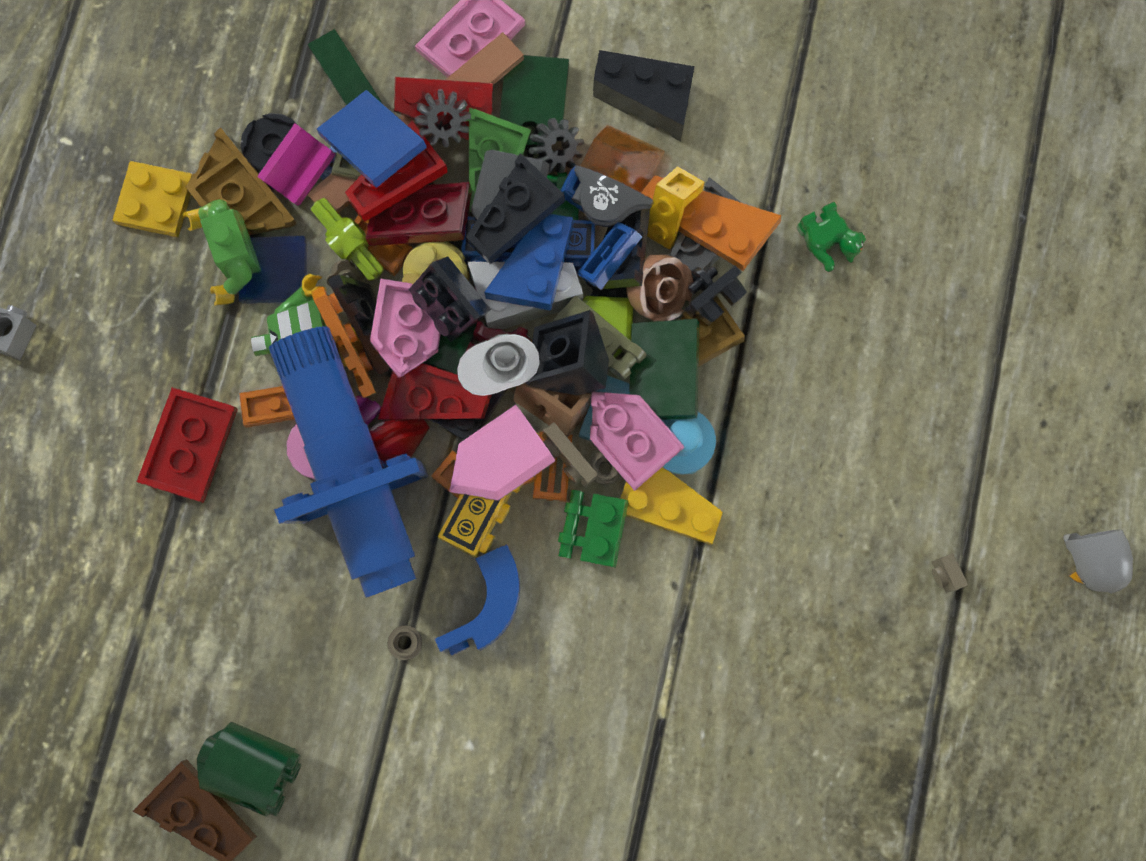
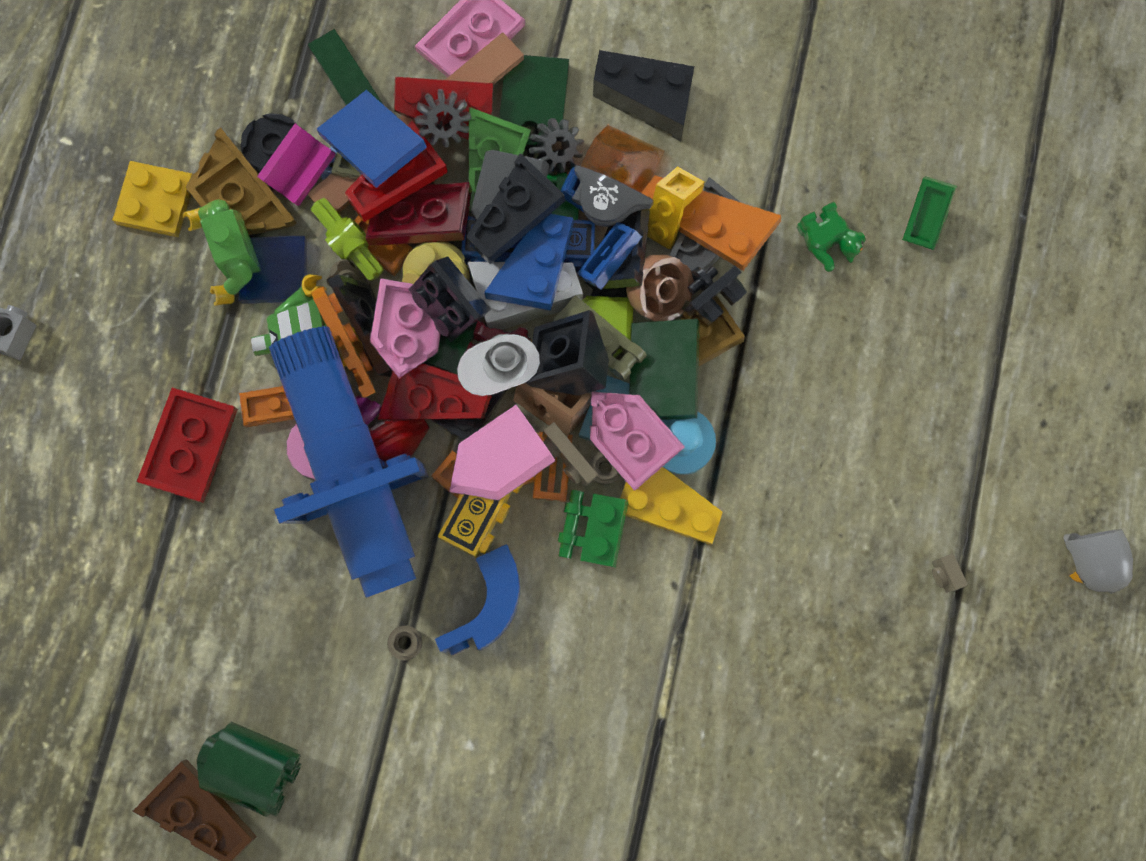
none -> green tile [902,176,957,250]

